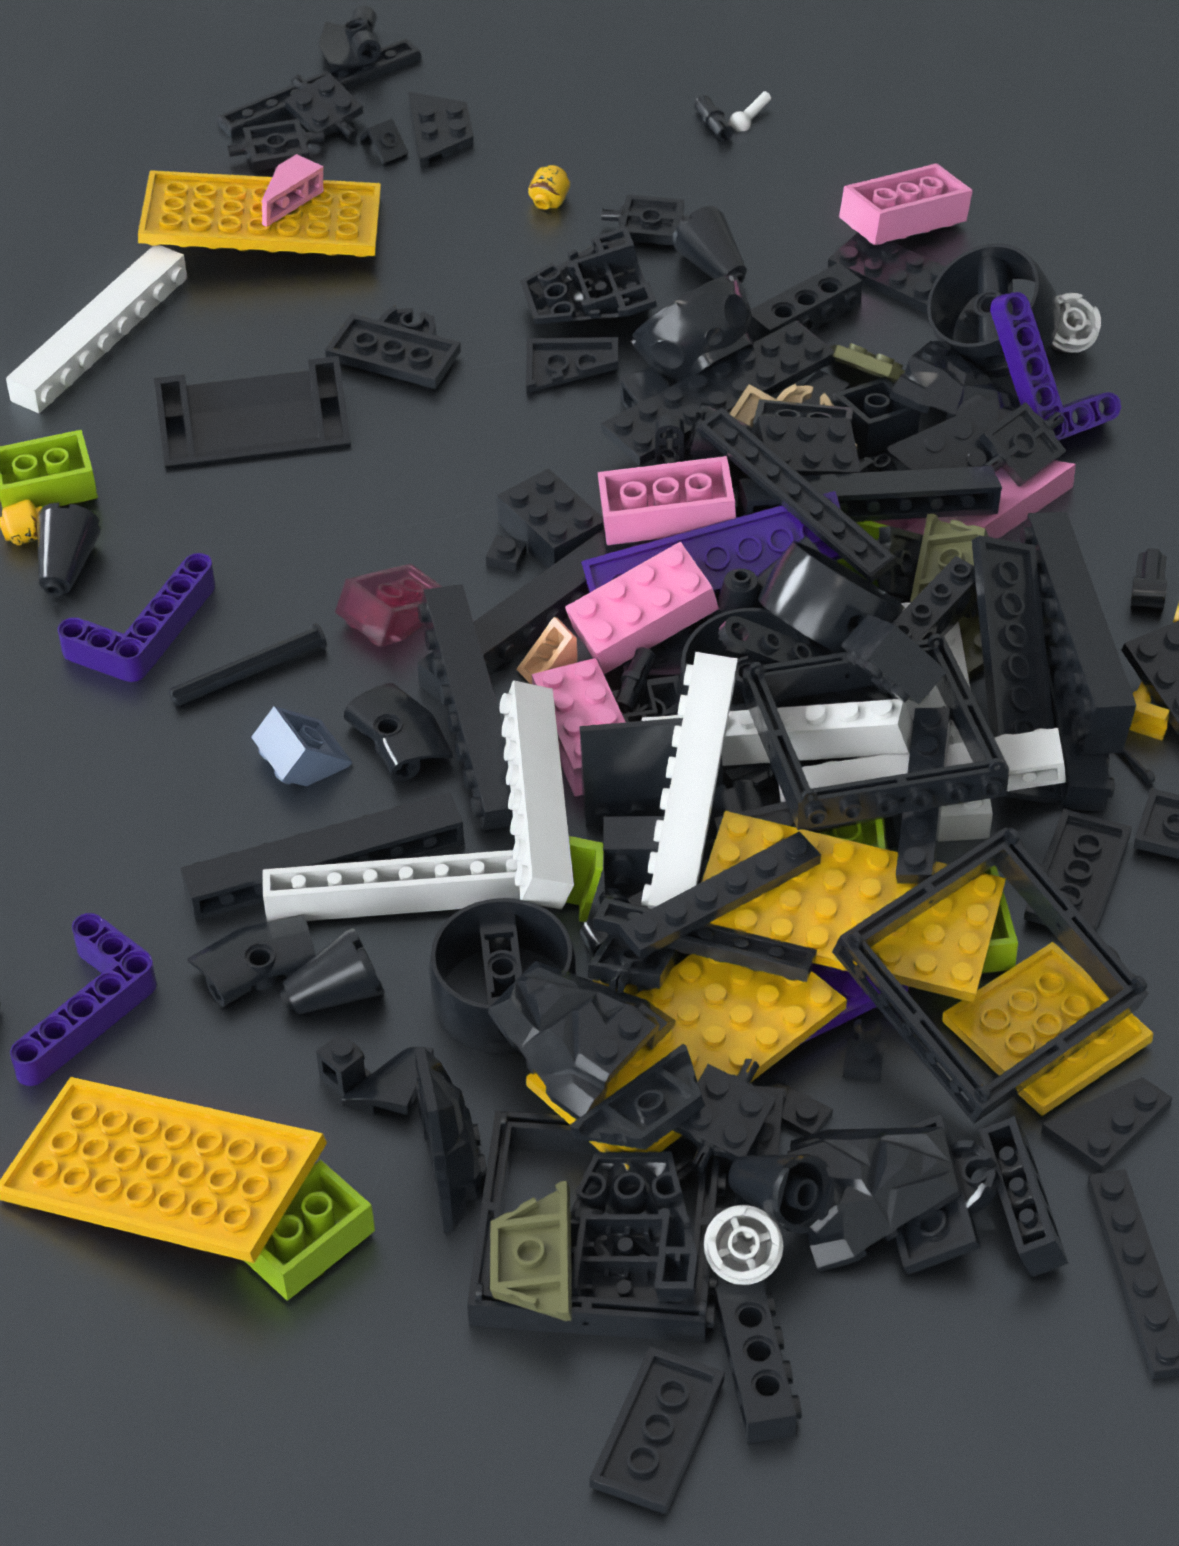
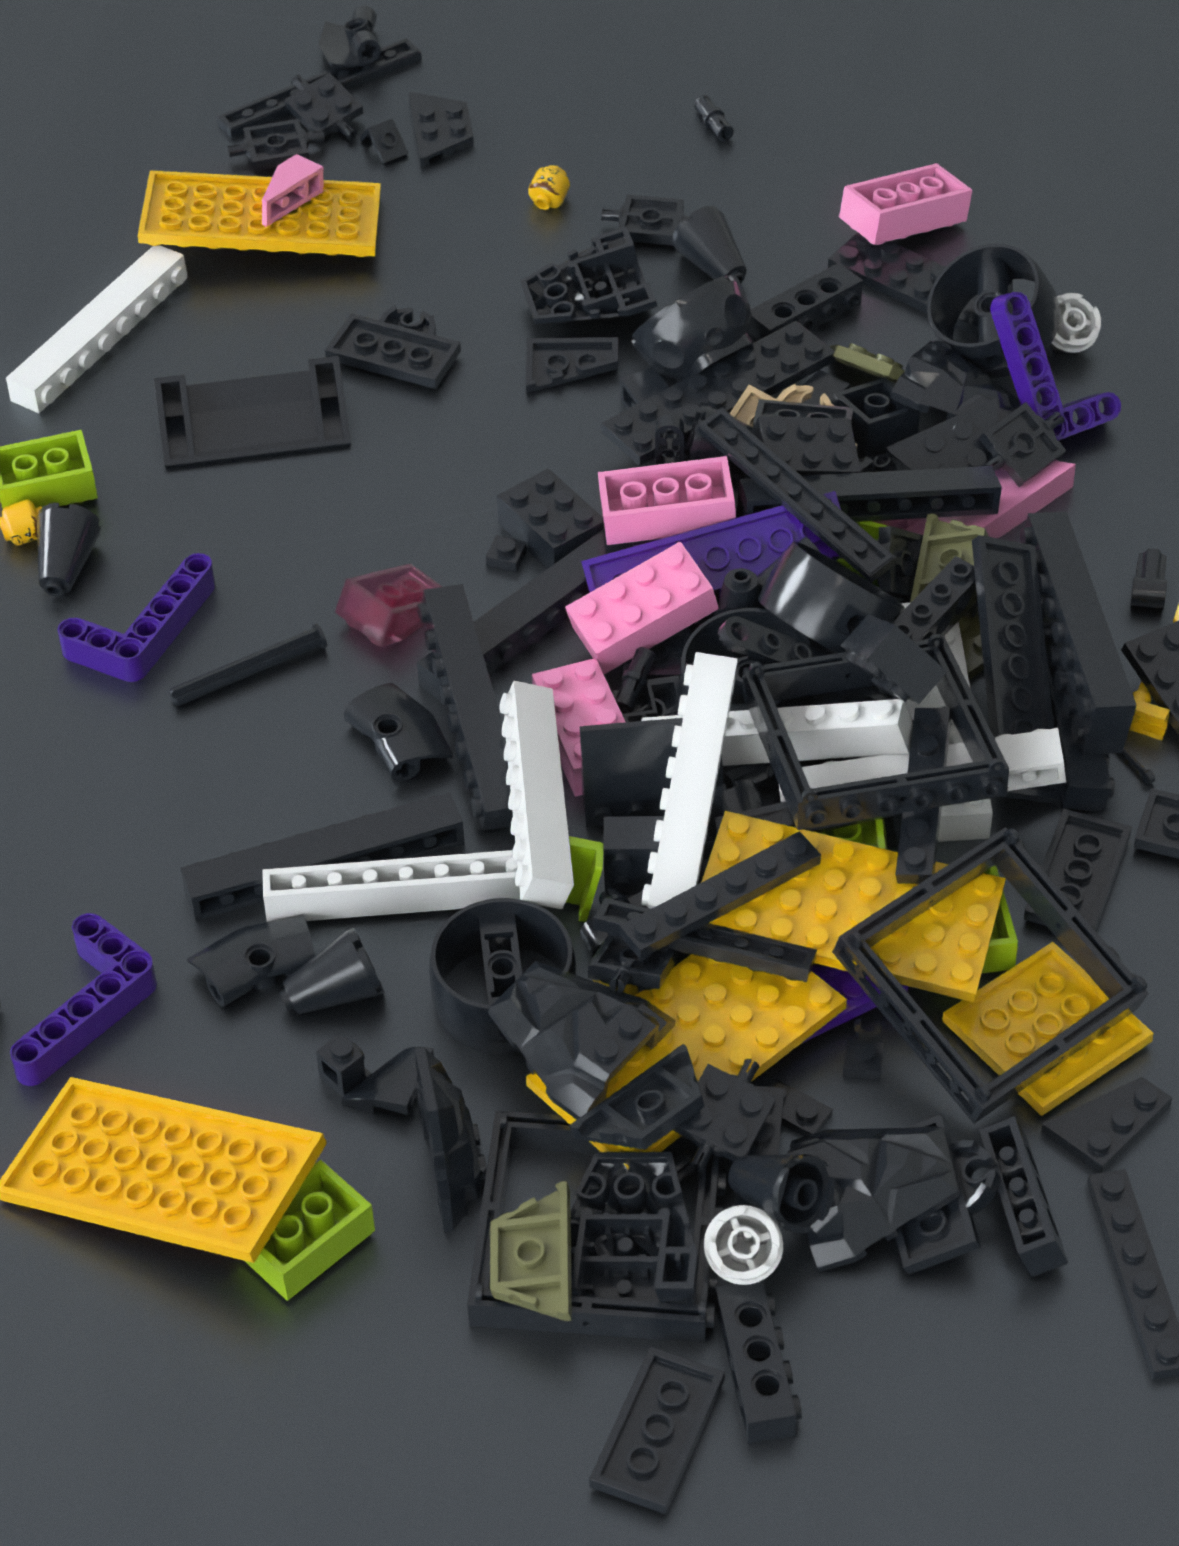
sand blue slope [251,706,352,786] -> none
light nougat slope [517,617,578,684] -> none
white bar [729,91,772,132] -> none

